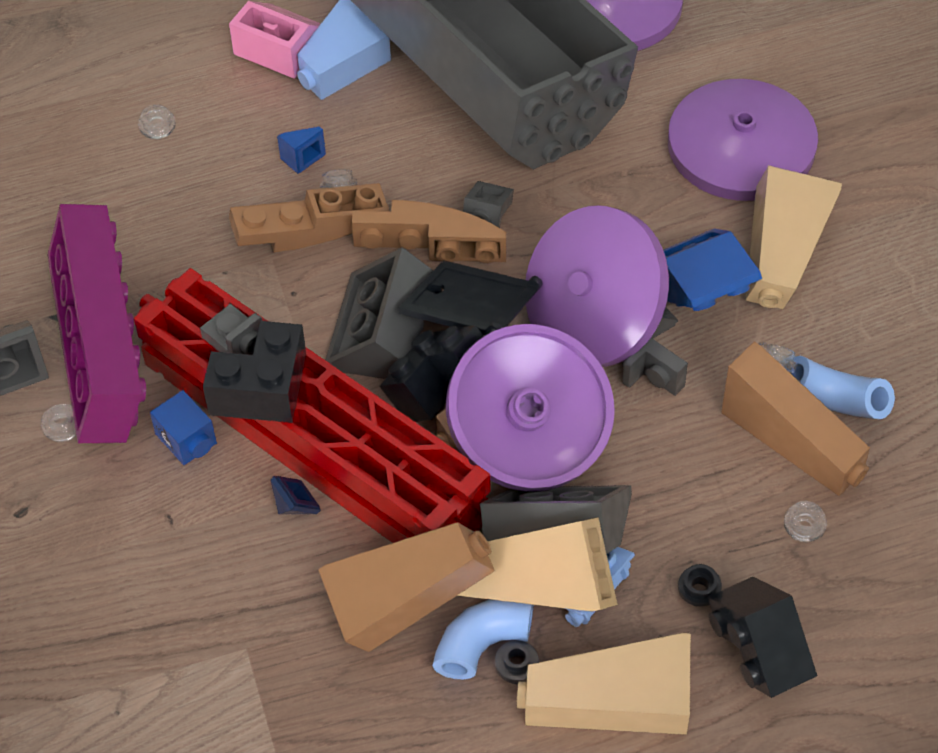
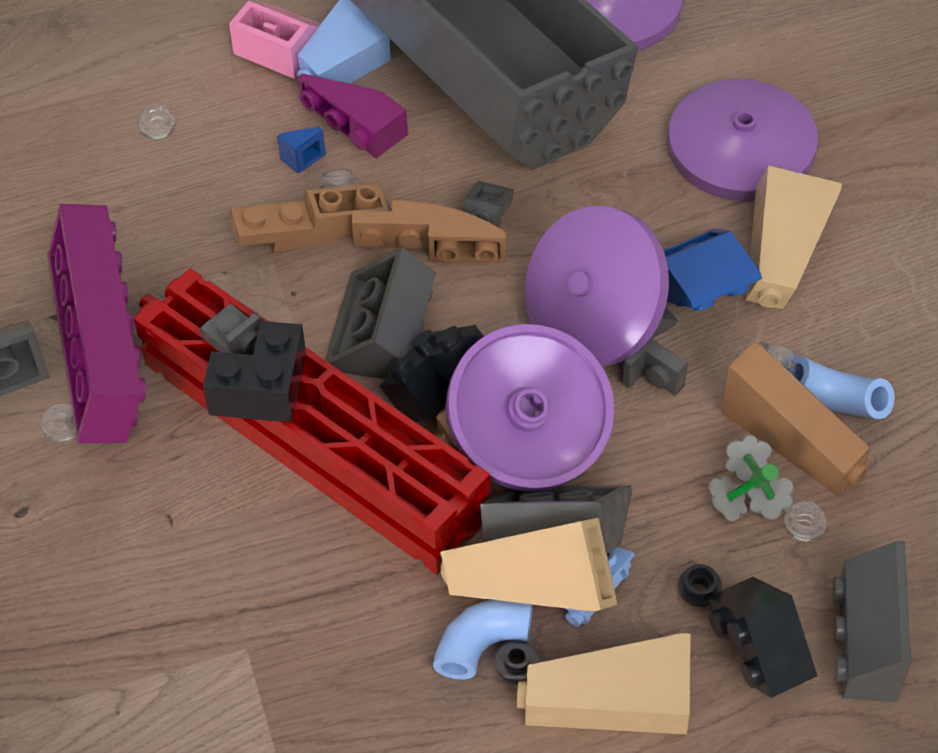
blue brick [150,390,217,465] -> none
dark blue slope [270,476,321,515] -> none
medium nougat slope [318,522,495,652] -> none
black container [398,260,543,336] -> none
none -> magenta slope [298,73,408,159]
none -> light grey plant [709,434,794,521]
none -> dark grey slope [832,541,911,702]

